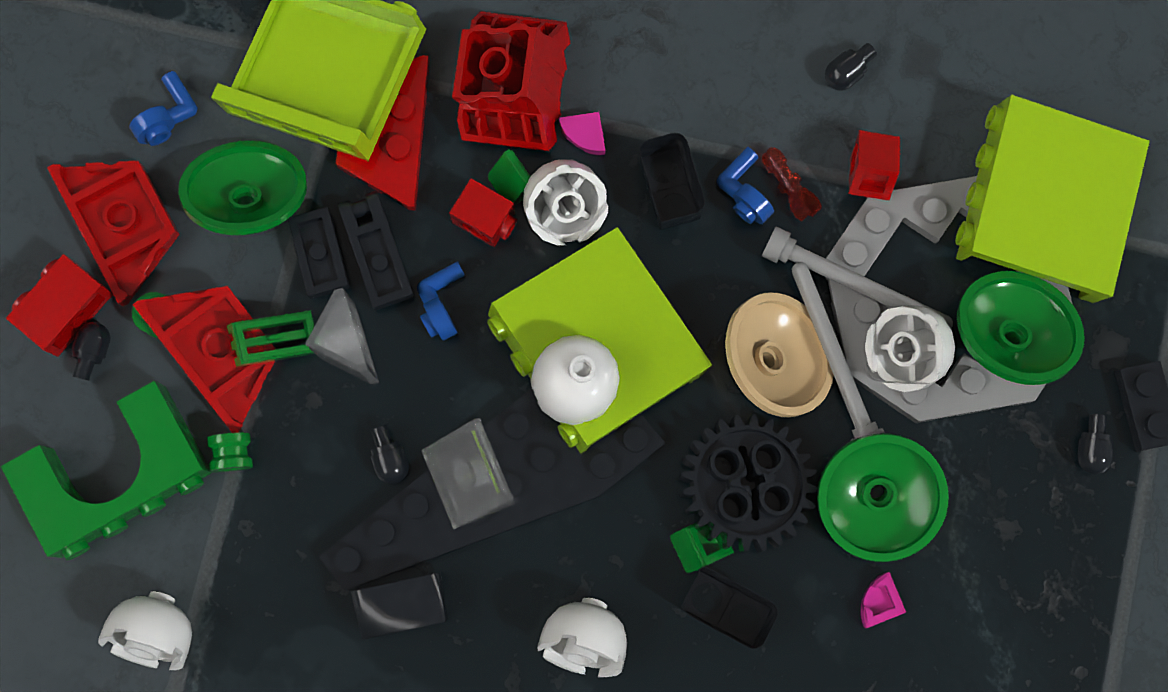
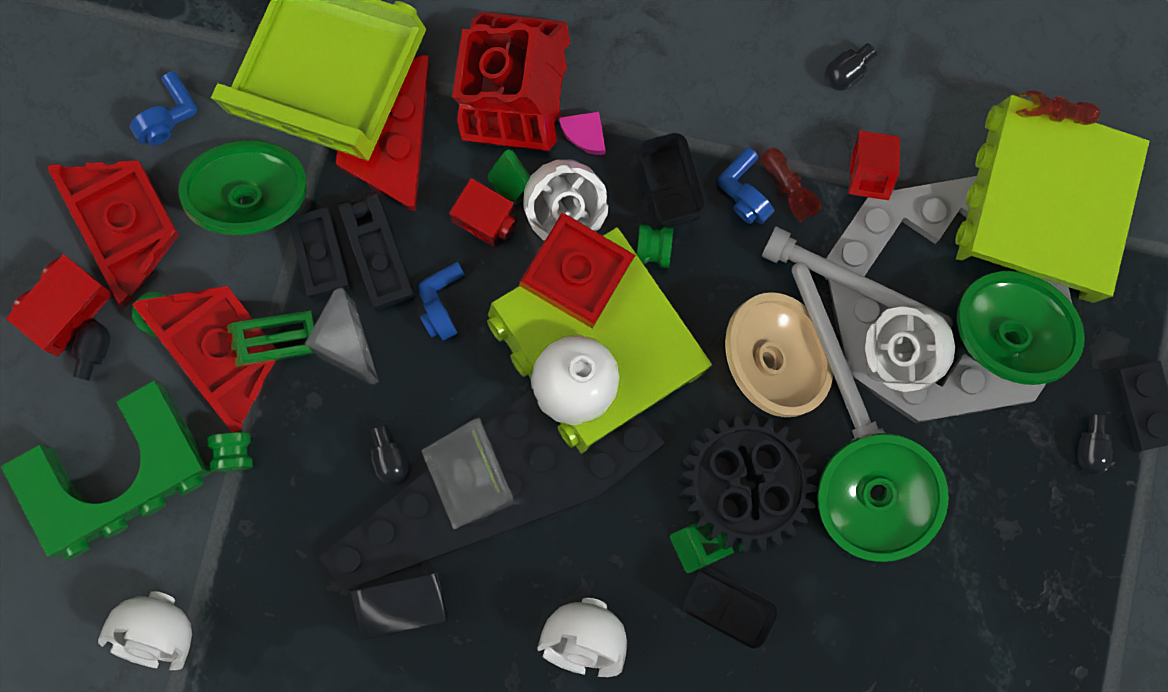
dark pink tile [861,572,906,628] -> none
none -> red tile [519,212,635,329]
none -> green wheel [636,223,673,268]
none -> clear red piece [1016,91,1100,125]

